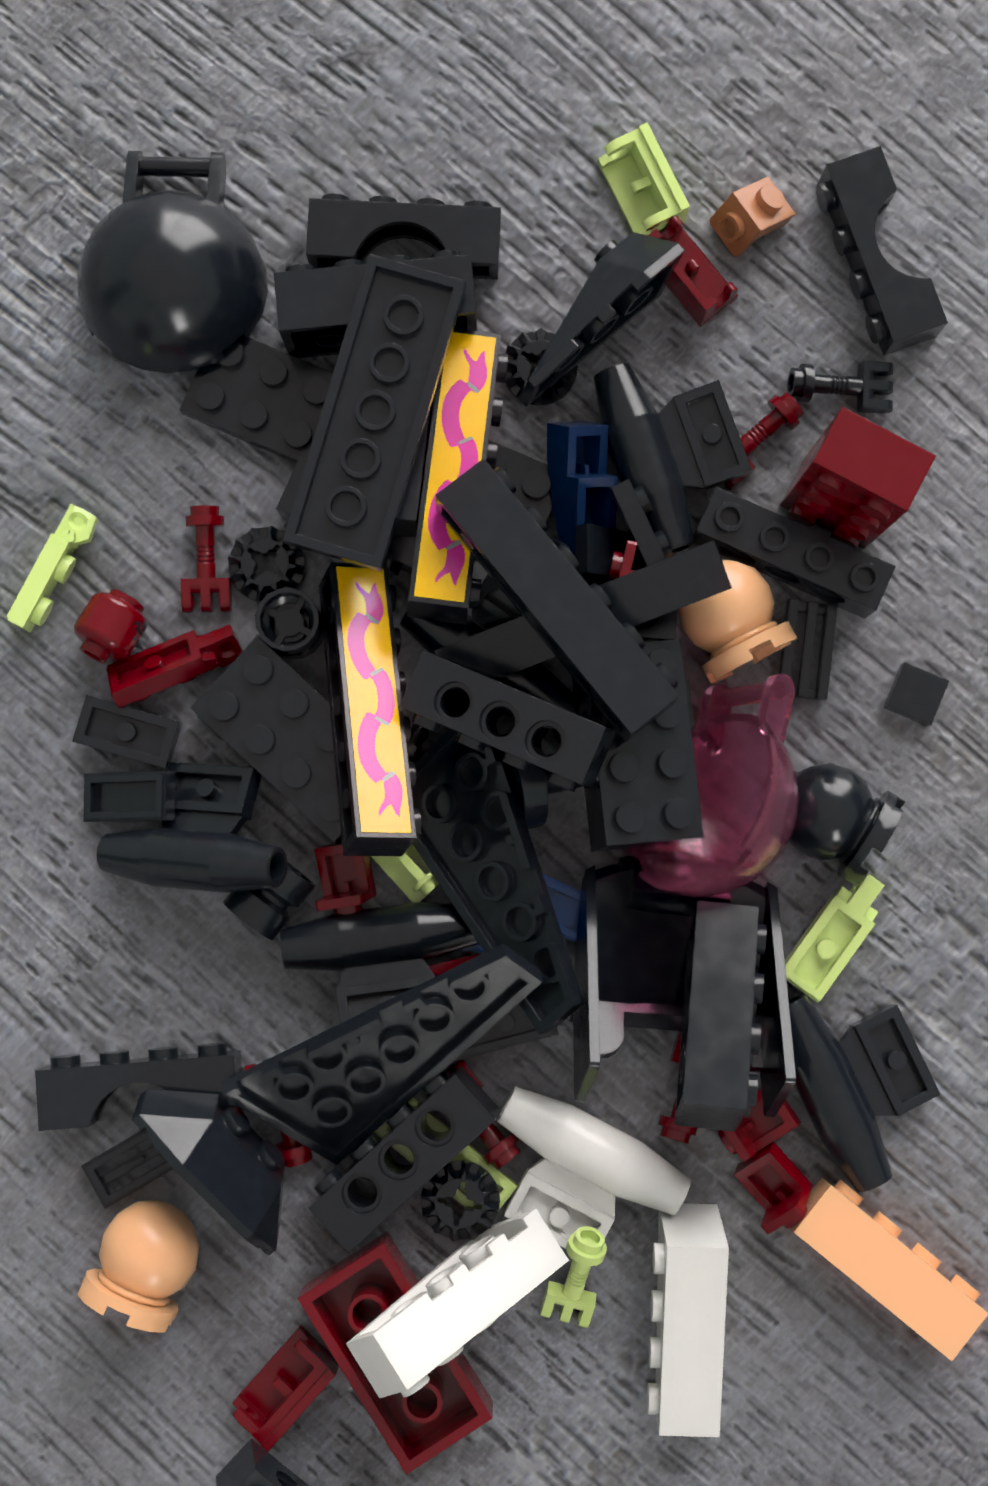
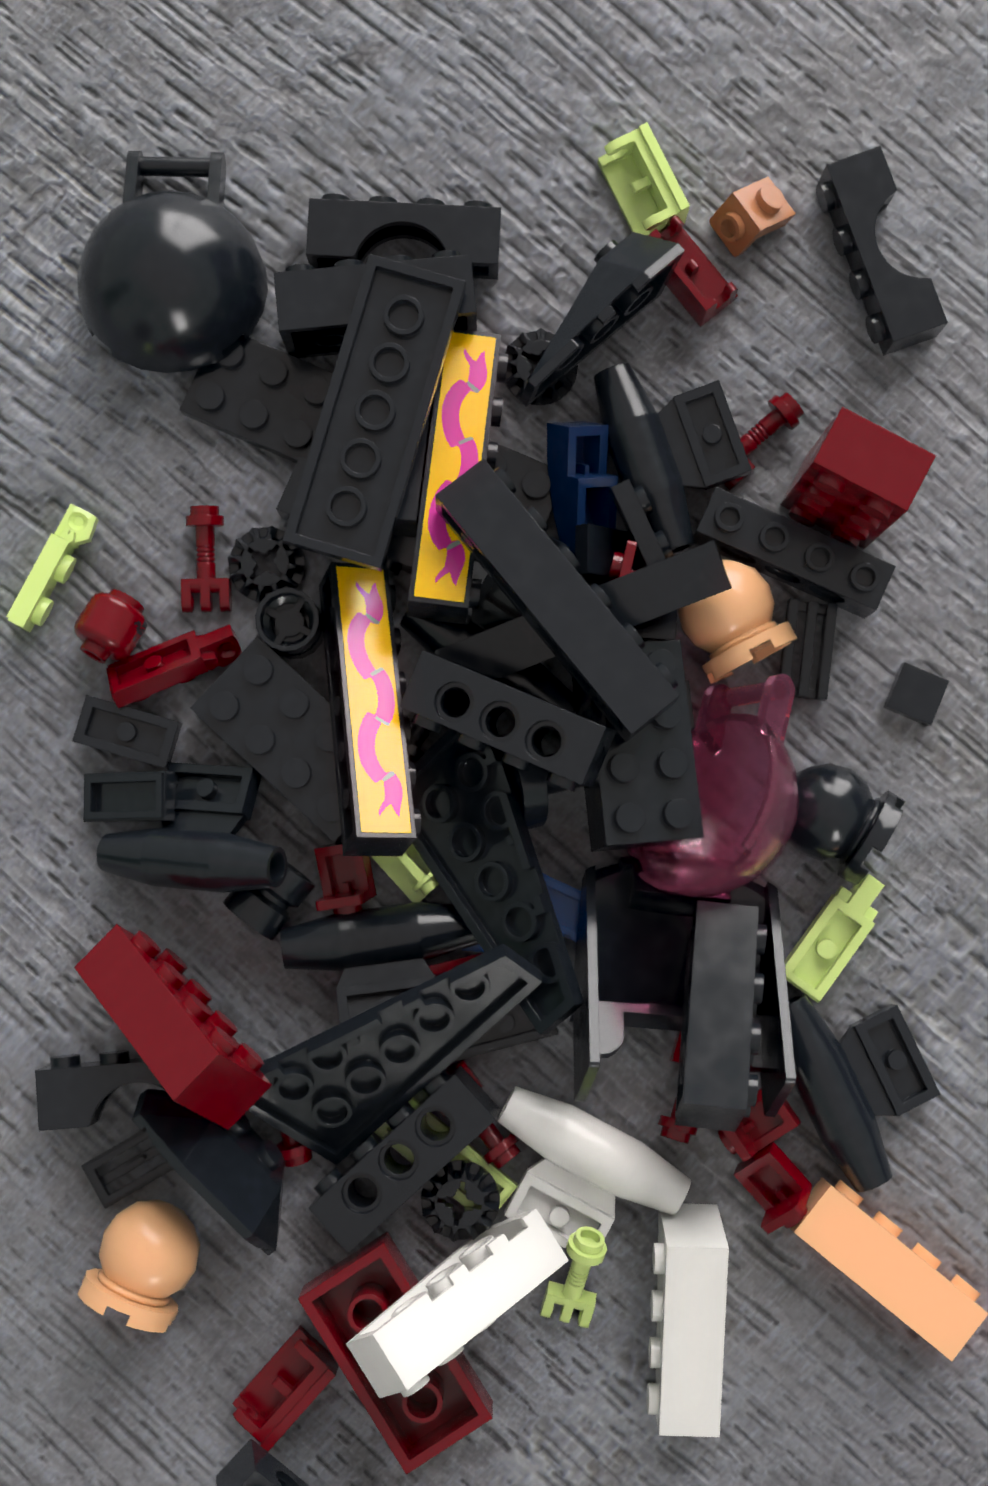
black hinge [787,361,893,414] -> none
none -> dark red brick [74,924,272,1130]

